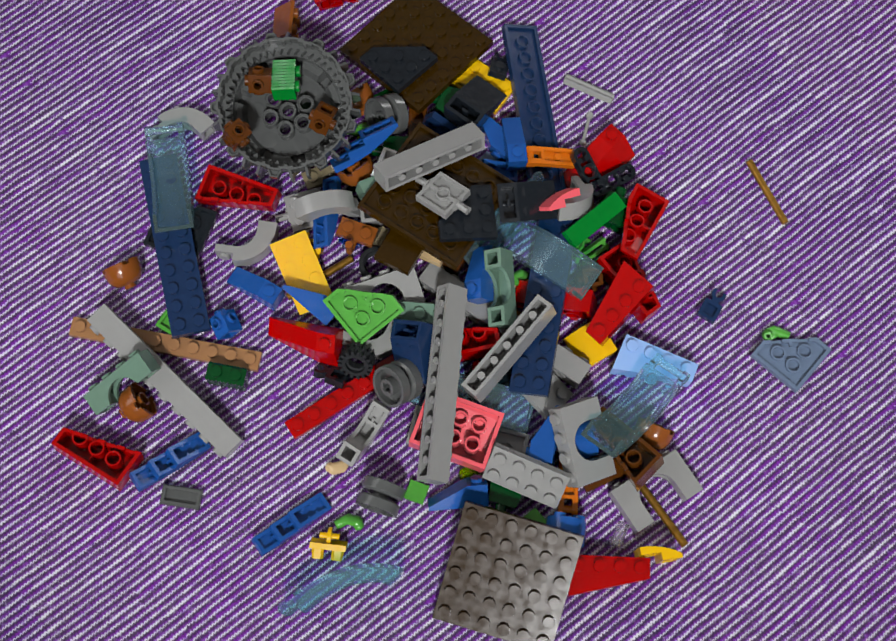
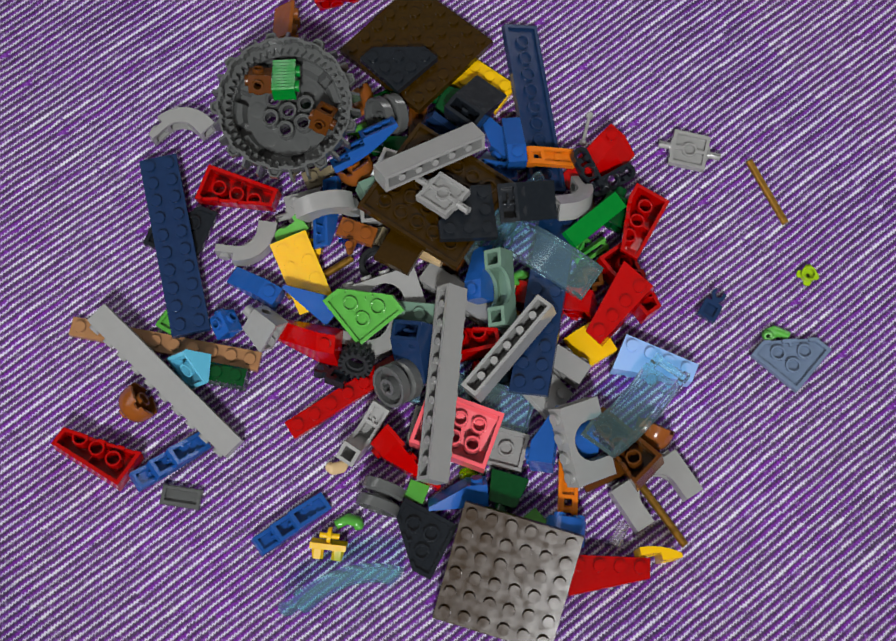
sand green arch [83,349,161,416] -> none
dark orange cylinder [102,256,142,290] -> none
clear light blue windscreen [144,122,194,233] -> none
reddish brown brick [221,118,252,152] -> none
light grey plate [482,442,571,509] -> none
black plate [488,52,508,81] -> none
coral slope [539,188,581,211] -> none
light grey axle [563,74,615,104] -> none
none -> medium azure slope [166,349,211,389]
none -> light grey torso [242,305,288,352]
none -> bright green leg [275,214,312,241]
none -> red wedge [370,424,441,492]
none -> black plate [396,498,458,580]
none -> light grey plate [658,129,721,173]
none -> lime plate [796,264,819,286]

